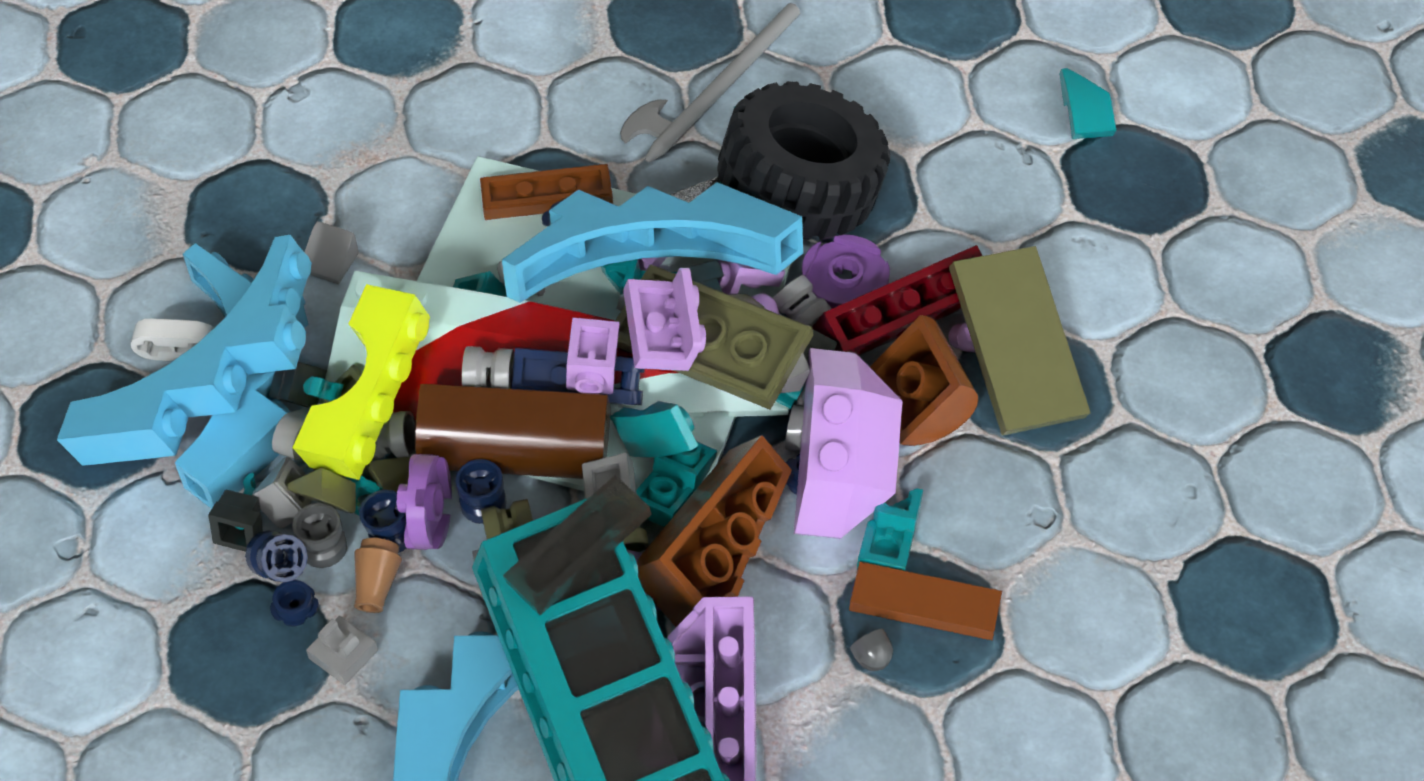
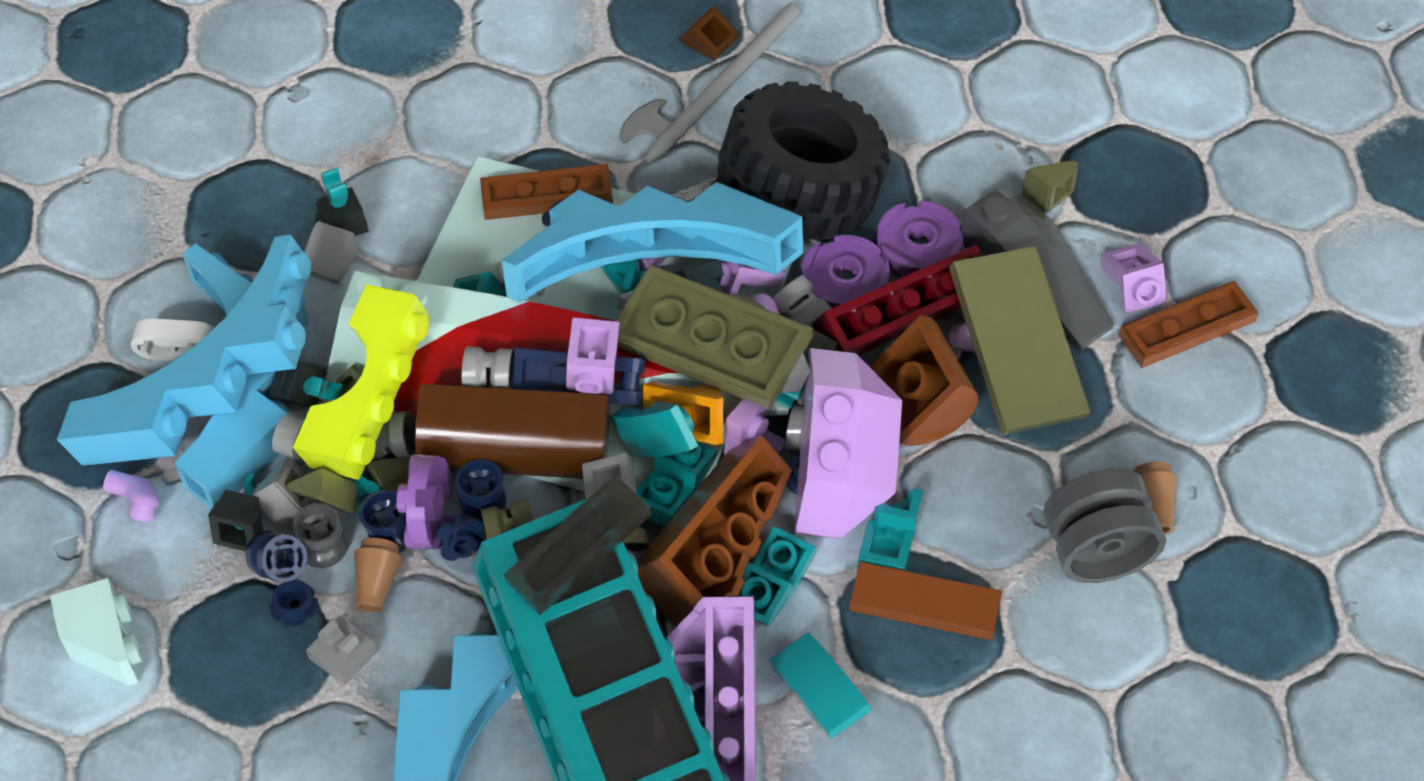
lavender bracket [623,268,706,371] -> none
dark grey hinge [850,629,893,671] -> none
teal slope [1059,68,1116,139] -> none
none -> light aqua slope [50,578,142,686]
none -> lavender arm [103,470,160,522]
none -> pearl dark grey piece [316,167,369,236]
none -> dark blue plate [437,514,485,561]
none -> light orange slope [643,381,723,445]
none -> reddish brown slope [679,6,741,61]
none -> lavender bracket [724,399,786,456]
none -> teal slope [738,526,818,627]
none -> teal slope [769,632,872,739]
none -> medium lavender plate [877,201,963,277]
none -> dark grey wedge [961,189,1114,351]
none -> olive slope [1022,160,1078,213]
none -> dark grey wheel [1043,468,1167,583]
none -> lavender bracket [1100,243,1166,313]
none -> dark orange tile [1118,281,1259,368]
none -> medium nougat cone [1133,462,1178,535]

